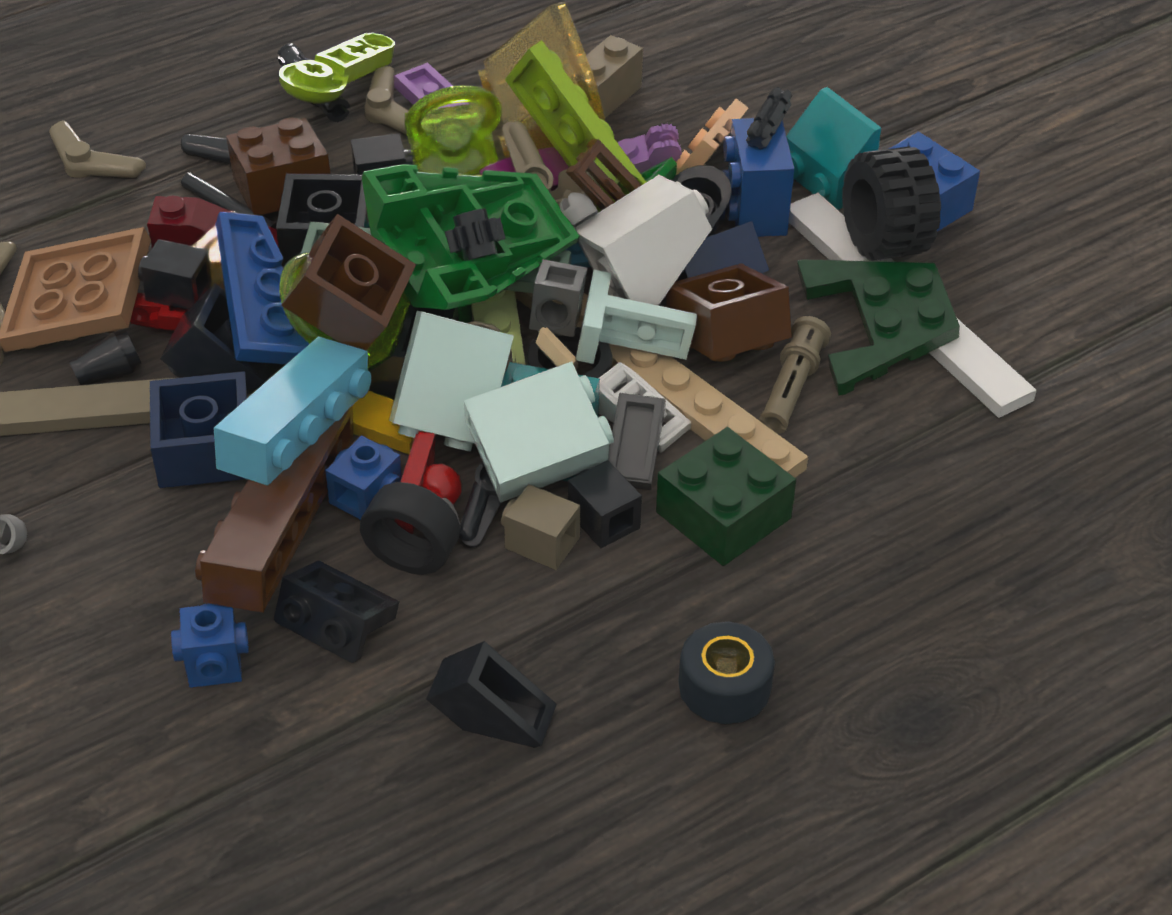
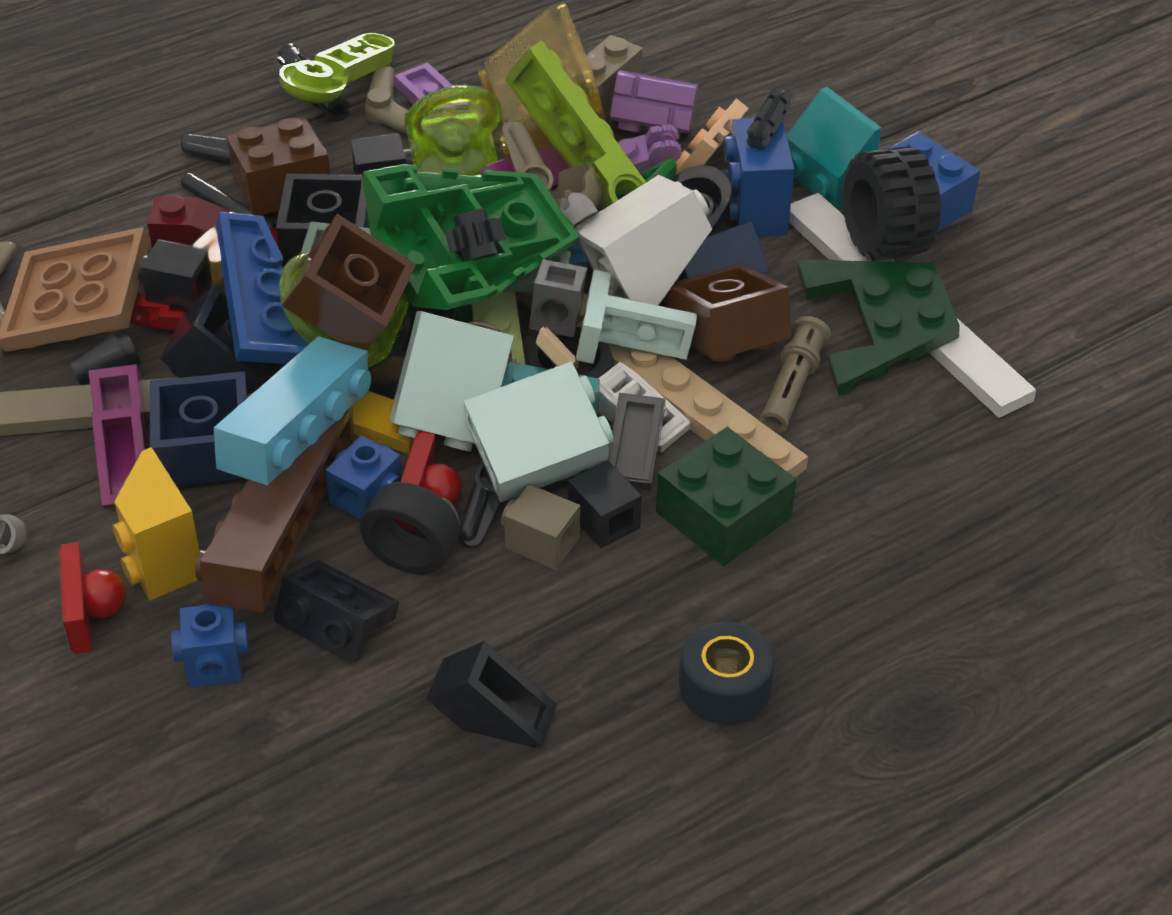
dark tan piece [49,121,146,178] -> none
reddish brown tile [566,139,642,210] -> none
none -> red tile [59,542,127,654]
none -> magenta slope [89,364,149,507]
none -> yellow slope [112,447,200,601]
none -> medium lavender brick [610,70,699,139]

